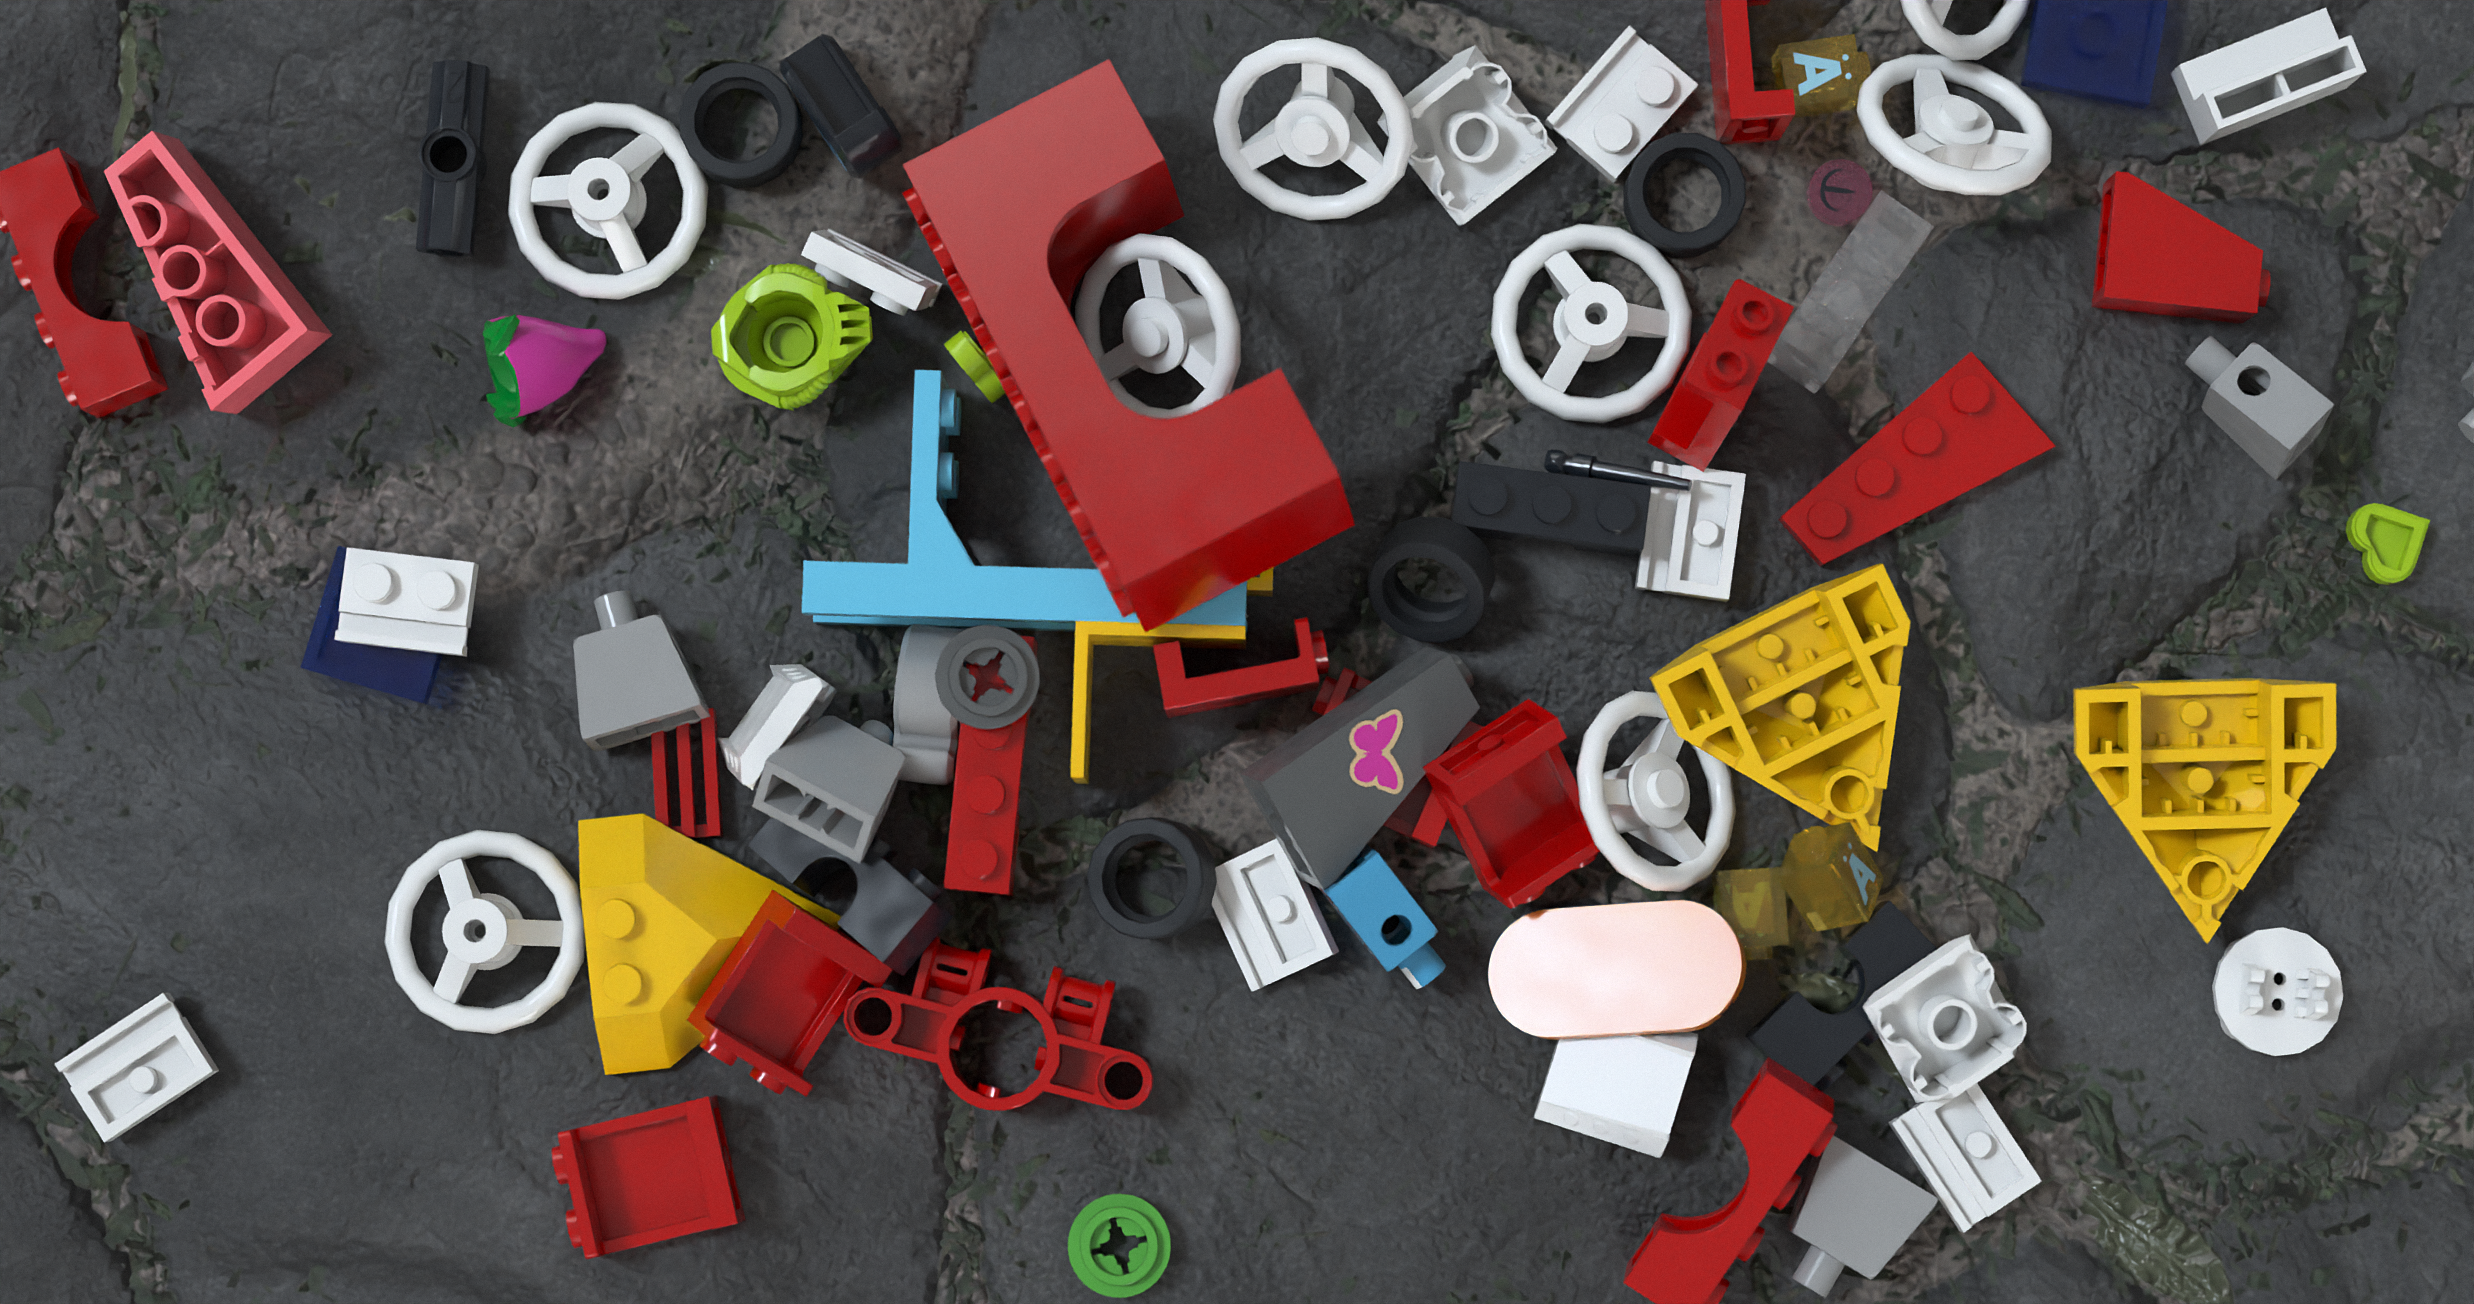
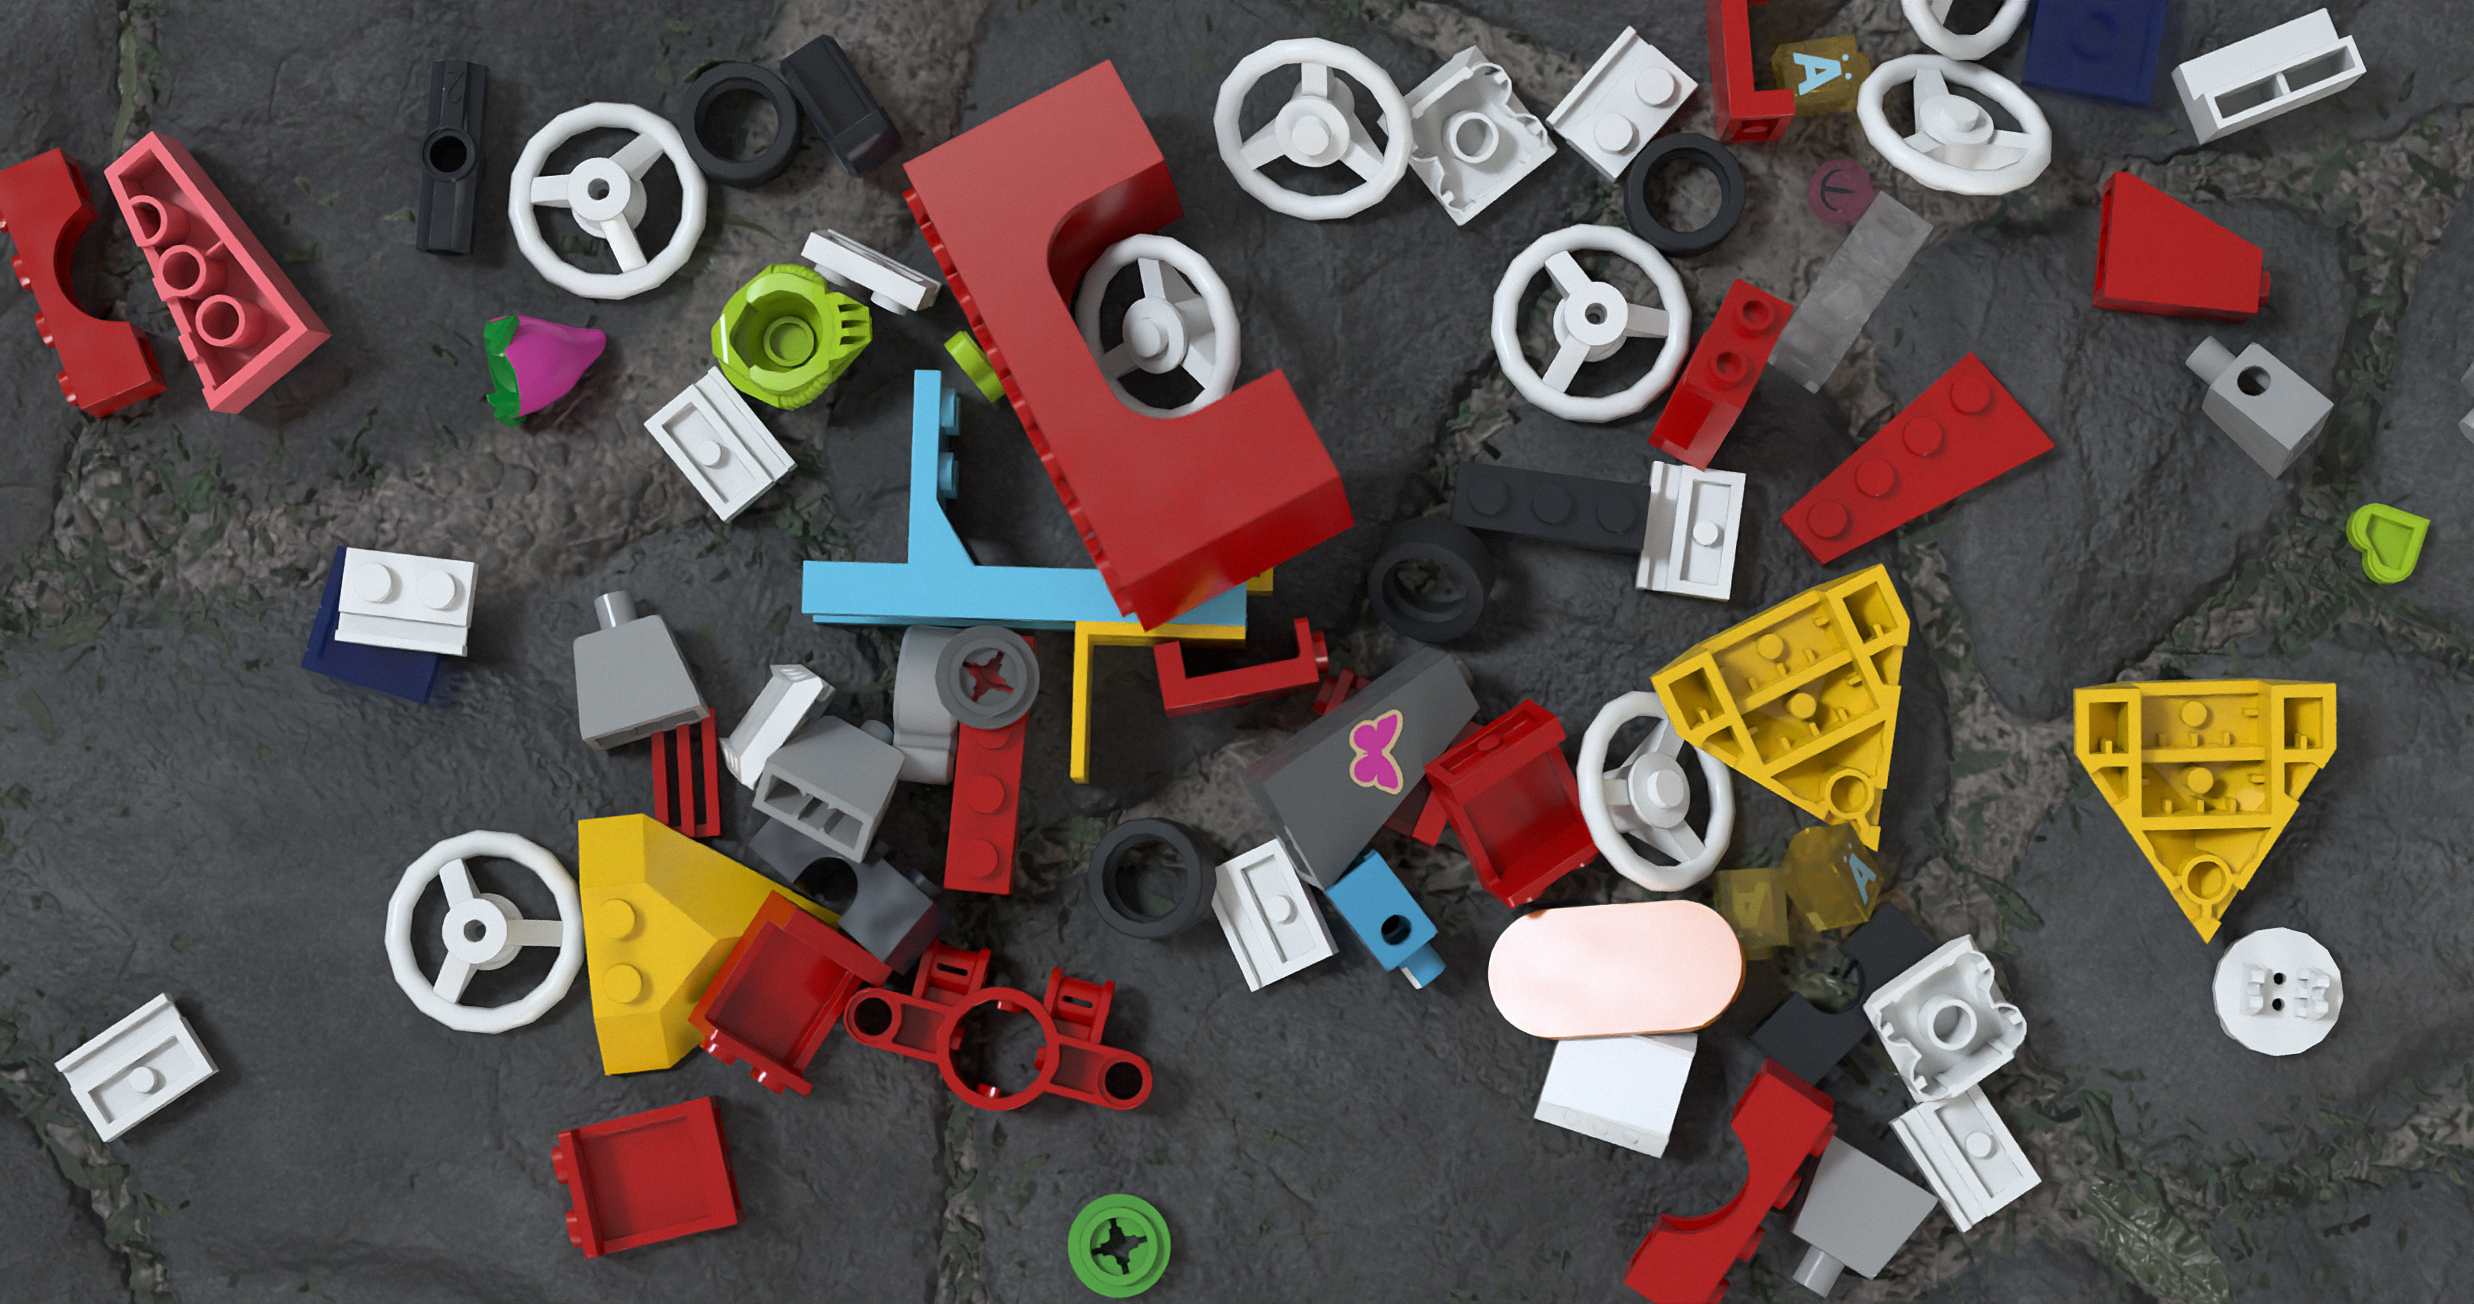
black piece [1544,449,1692,491] -> none
none -> white plate [644,366,798,524]

